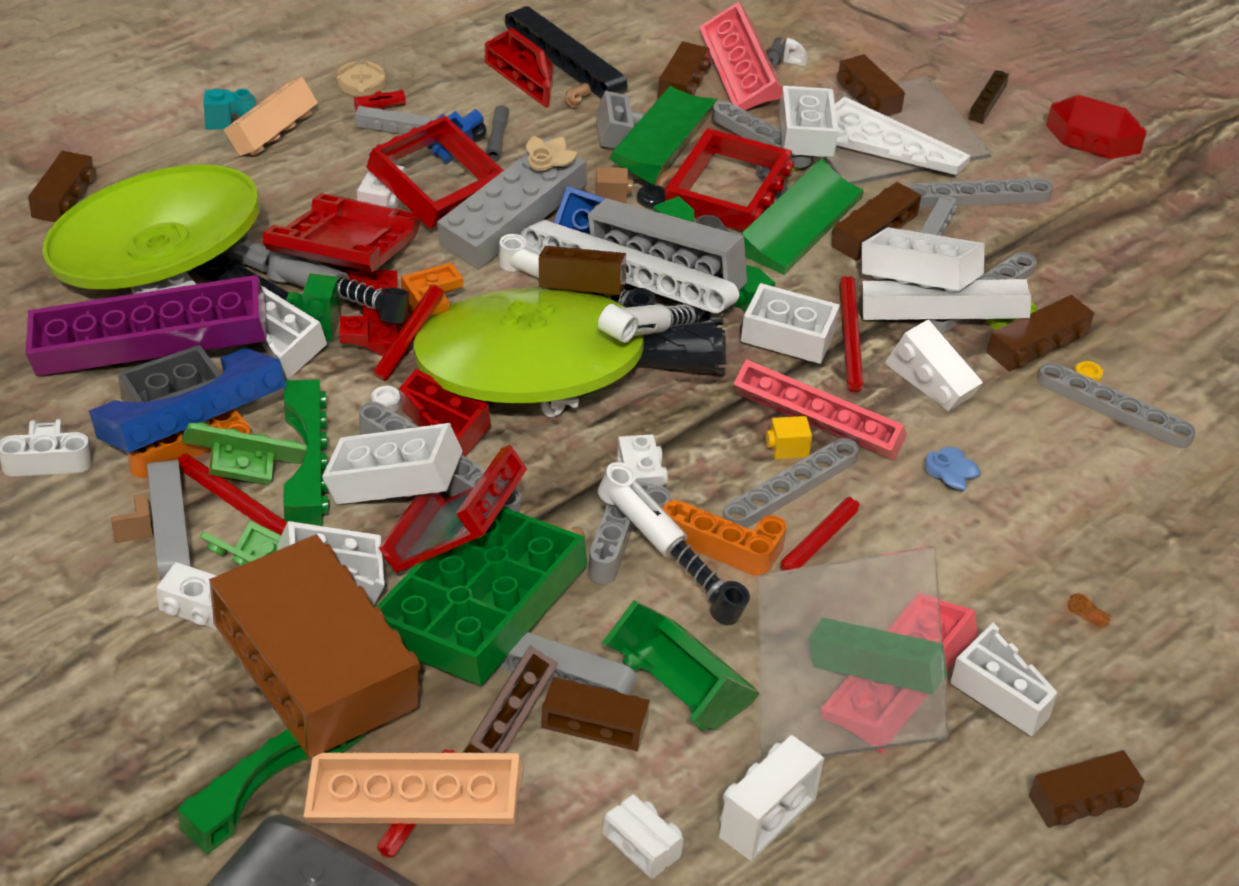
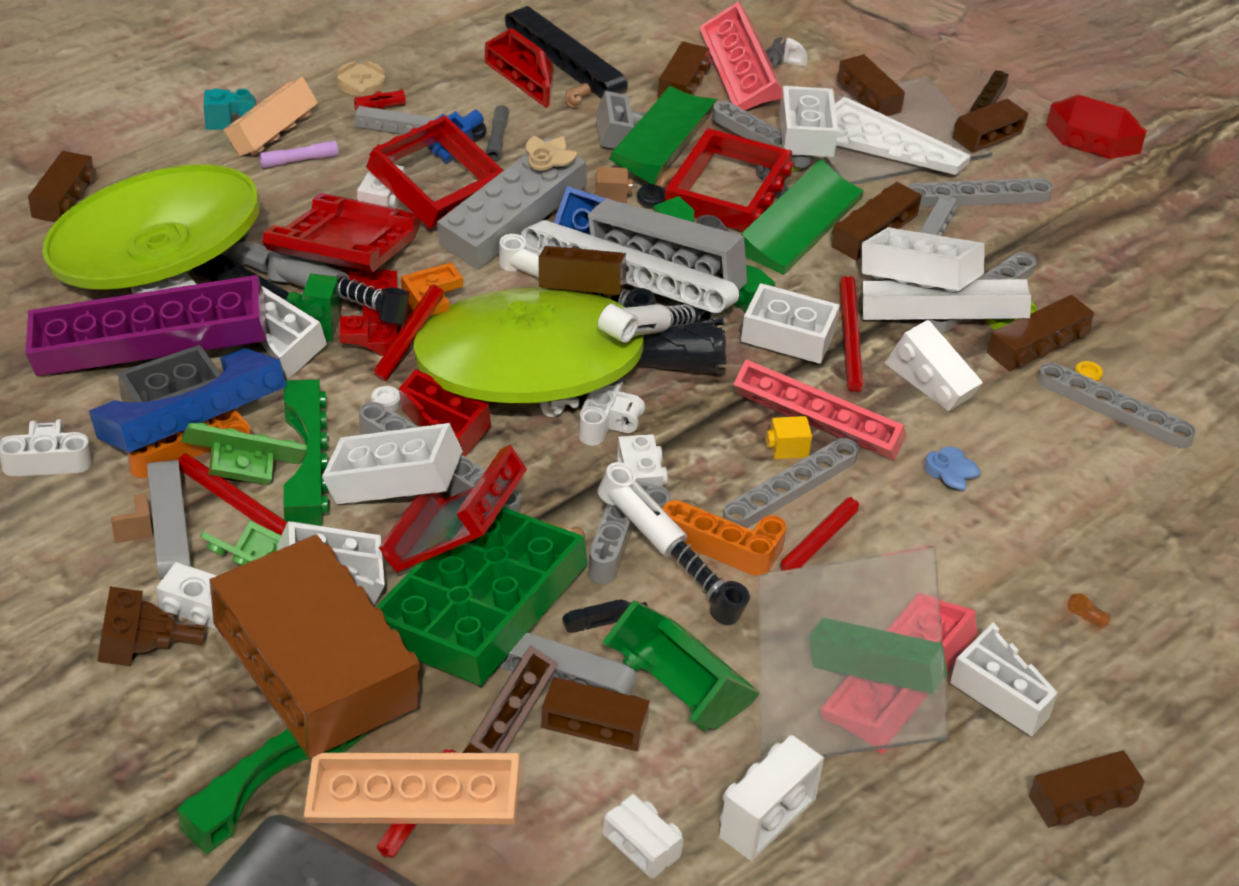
none -> reddish brown brick [97,586,205,666]
none -> lavender piece [259,141,339,168]
none -> black piece [562,599,647,633]
none -> white piece [579,377,646,446]
none -> reddish brown brick [952,98,1029,153]

